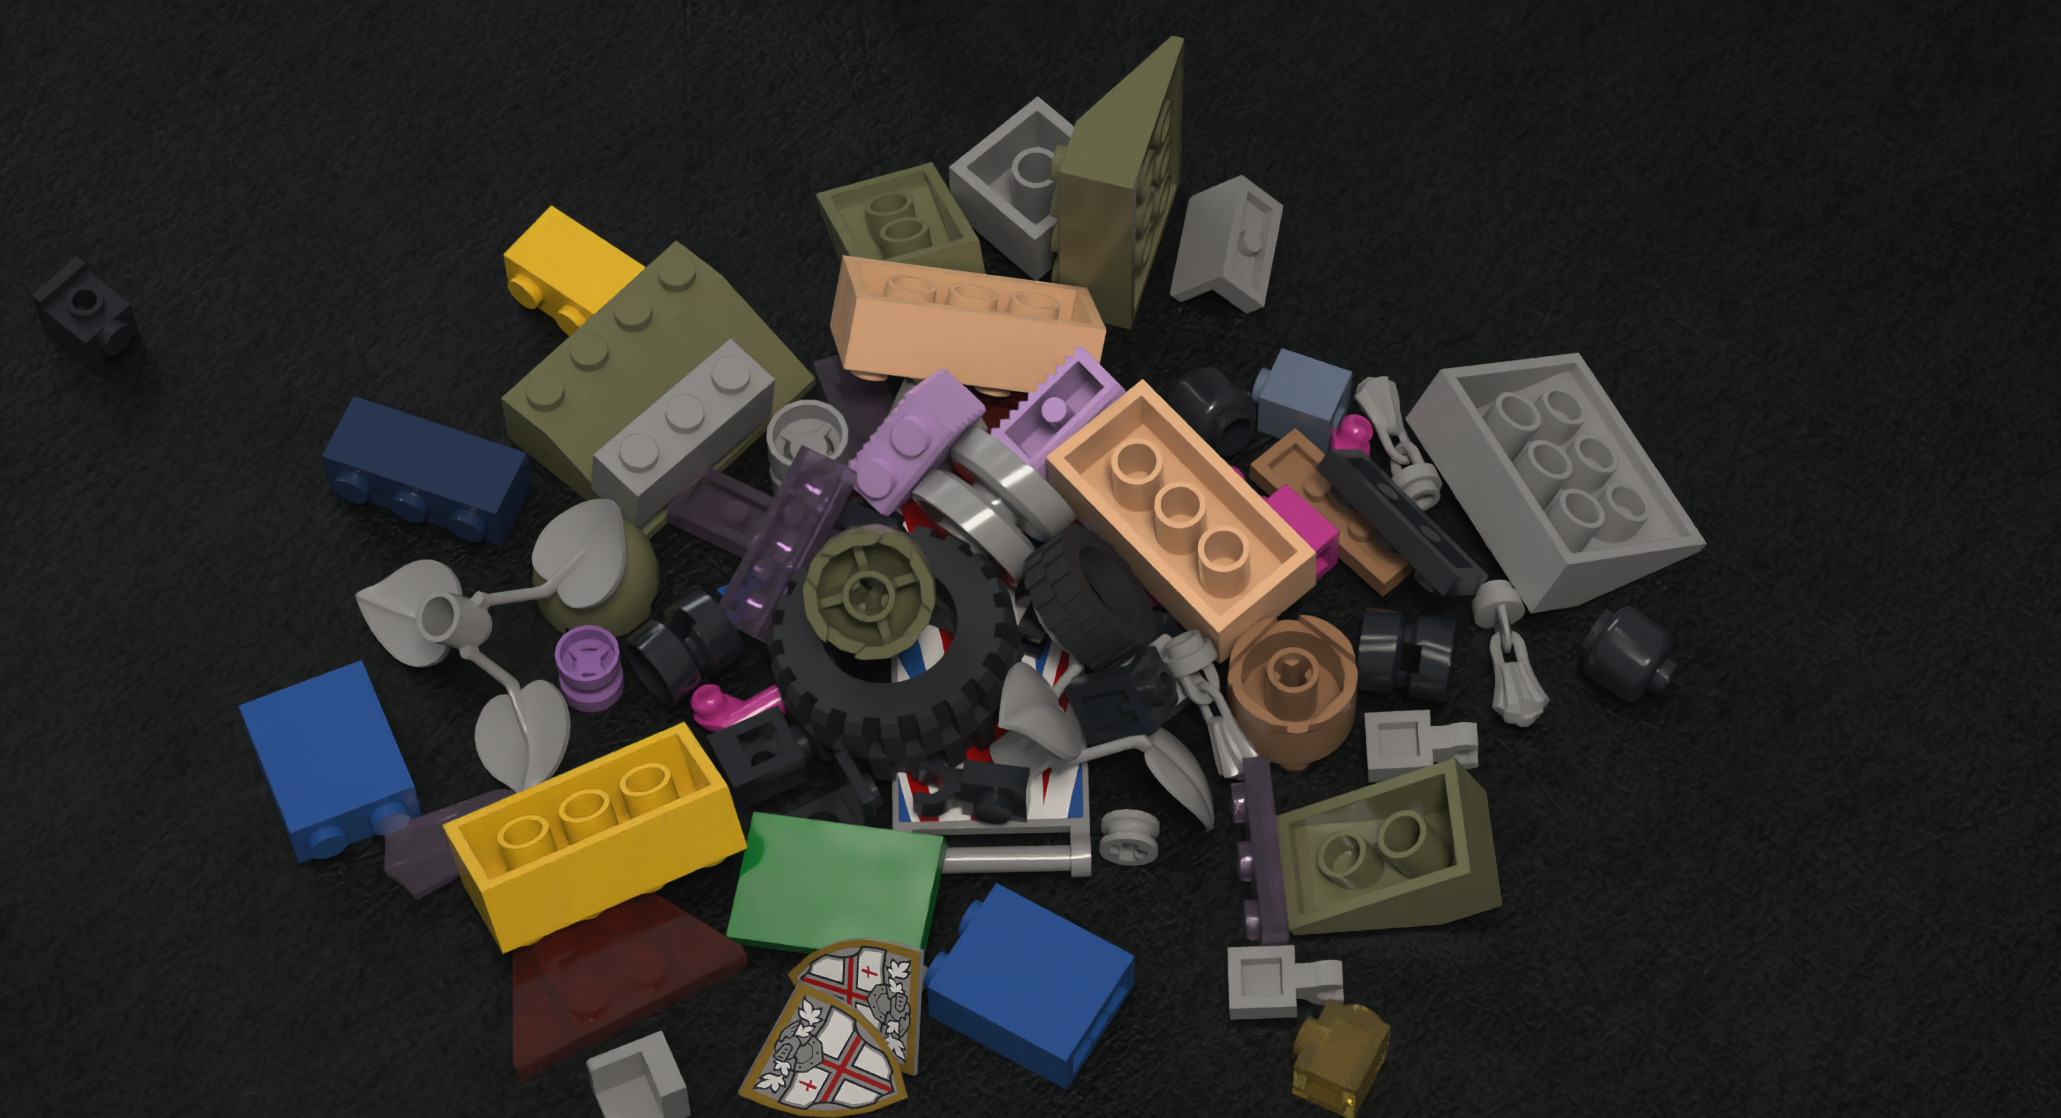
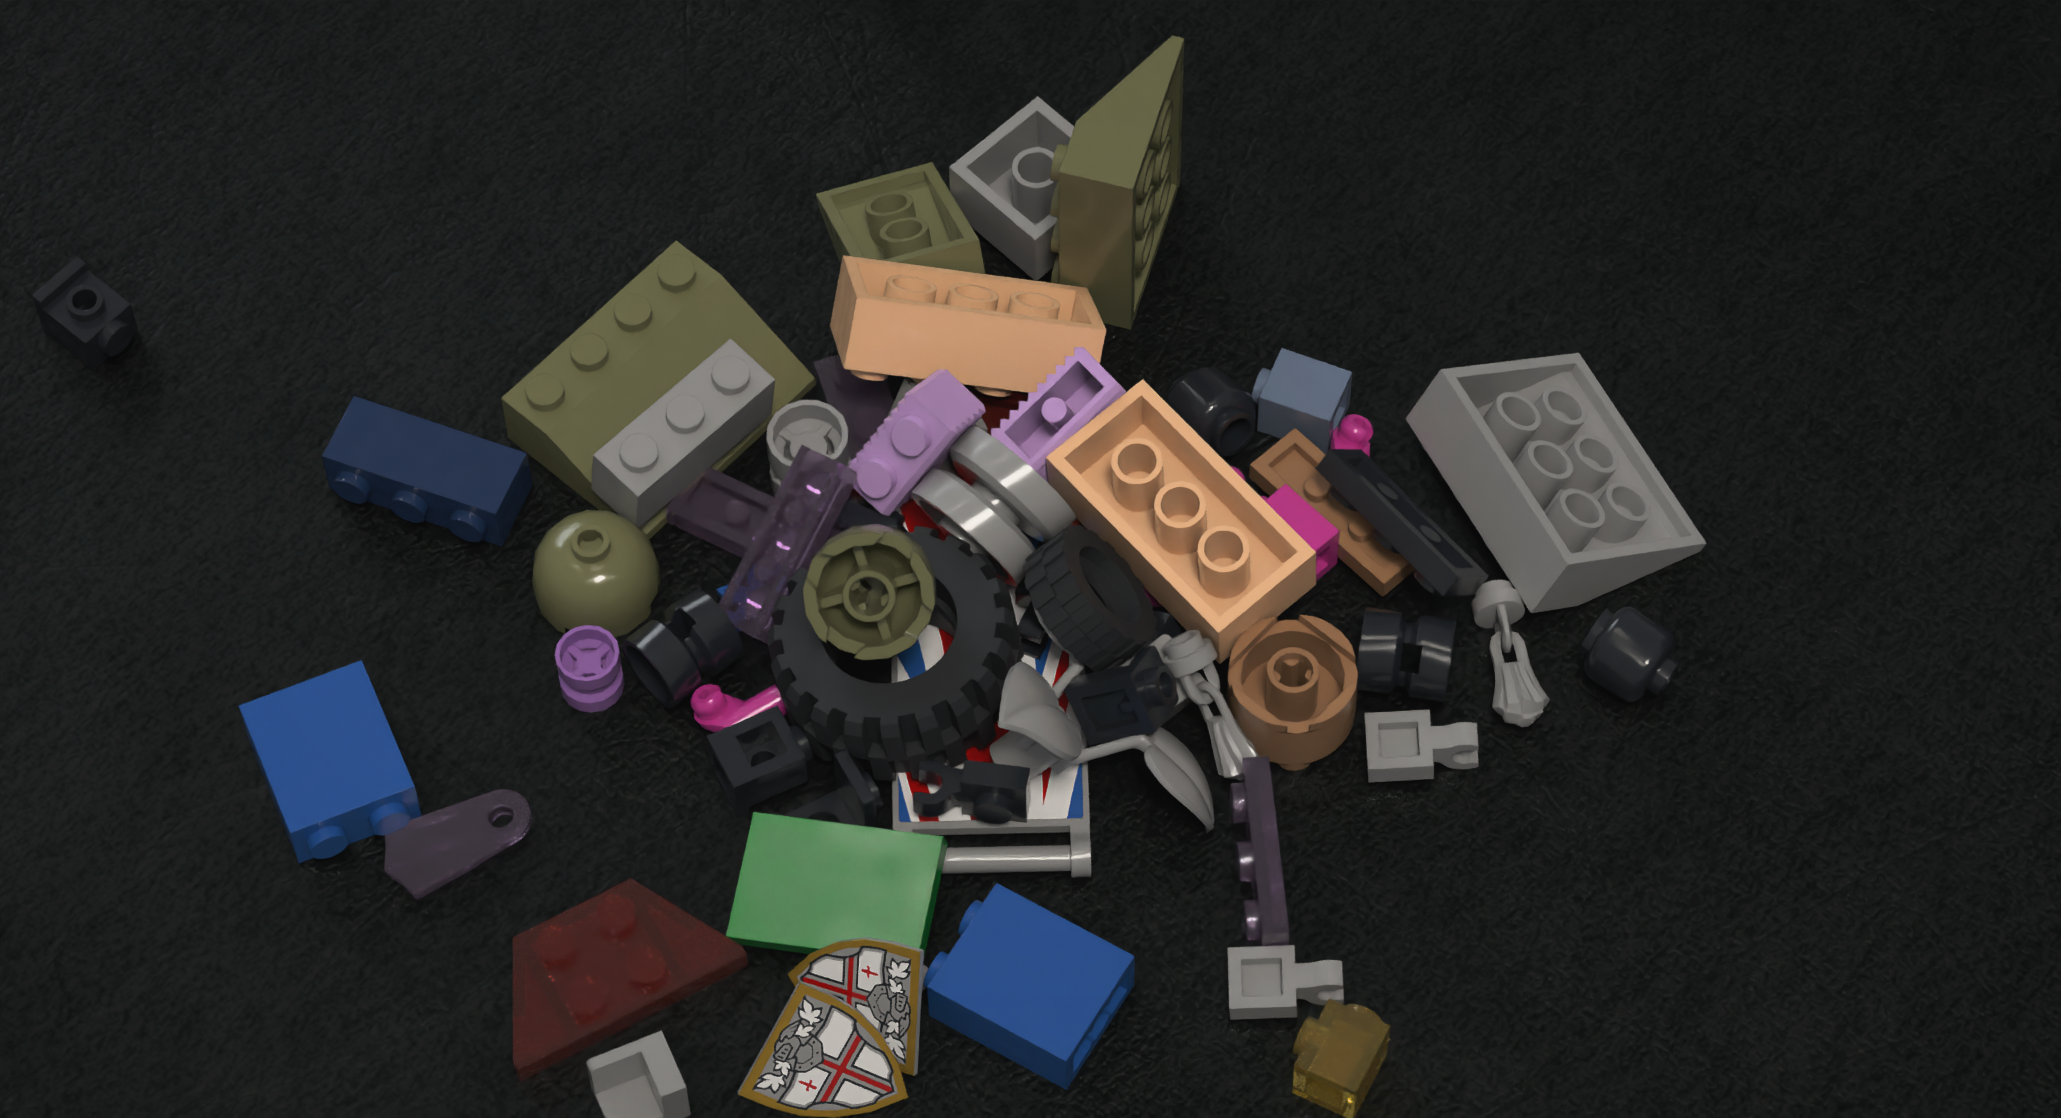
light grey plant [355,499,626,793] -> none
yellow brick [442,722,747,954] -> none
yellow brick [503,205,646,336] -> none
light grey bush [1099,809,1160,866] -> none
light grey panel [1170,175,1283,314] -> none
olive slope [1276,758,1502,935] -> none
light grey piece [1354,376,1442,511] -> none

